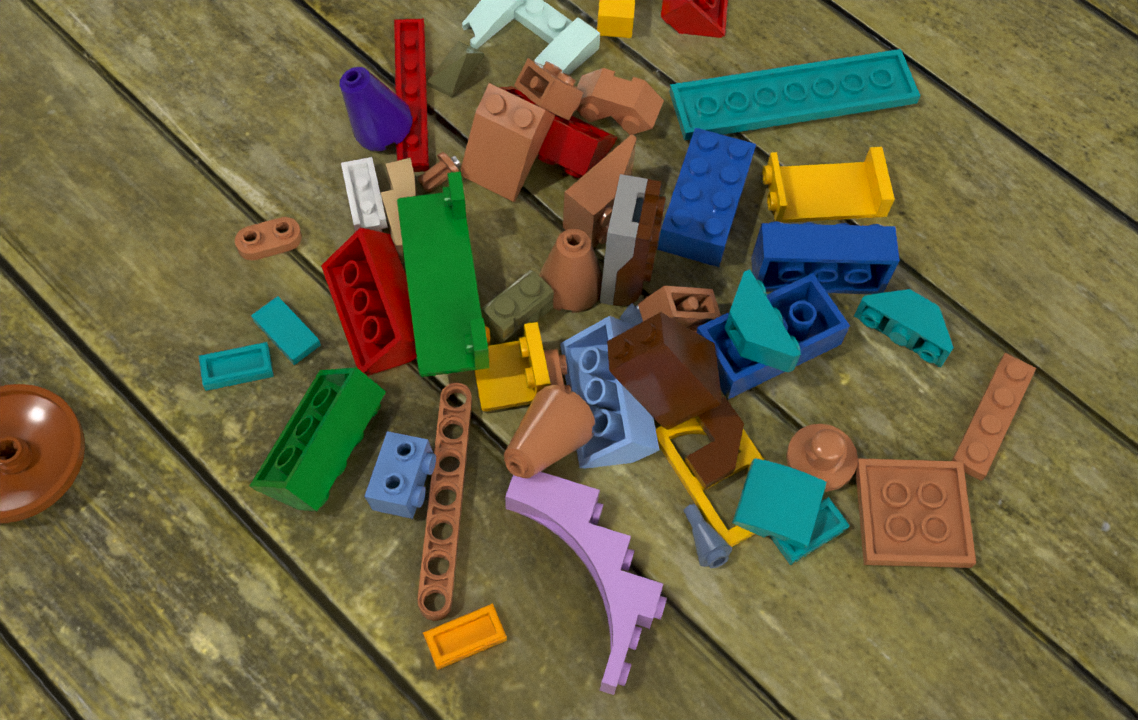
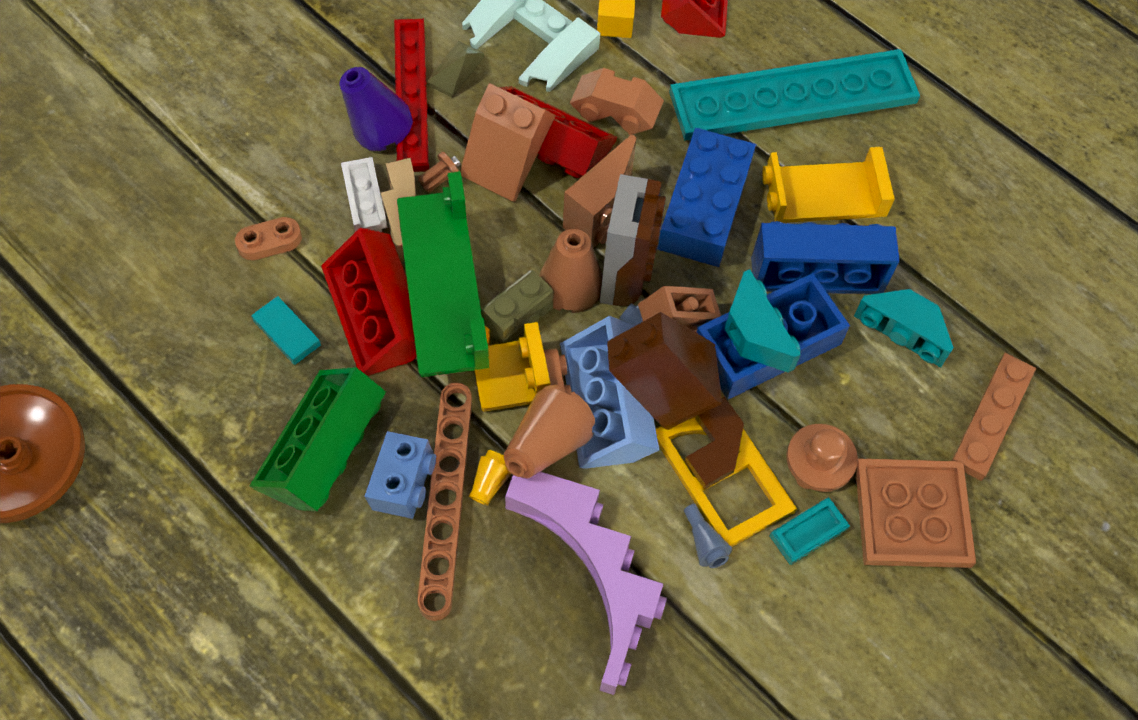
teal tile [199,342,274,391] -> none
light orange tile [423,603,507,670] -> none
nougat brick [514,58,584,120] -> none
teal slope [732,458,827,549] -> none
none -> yellow cone [469,450,511,506]

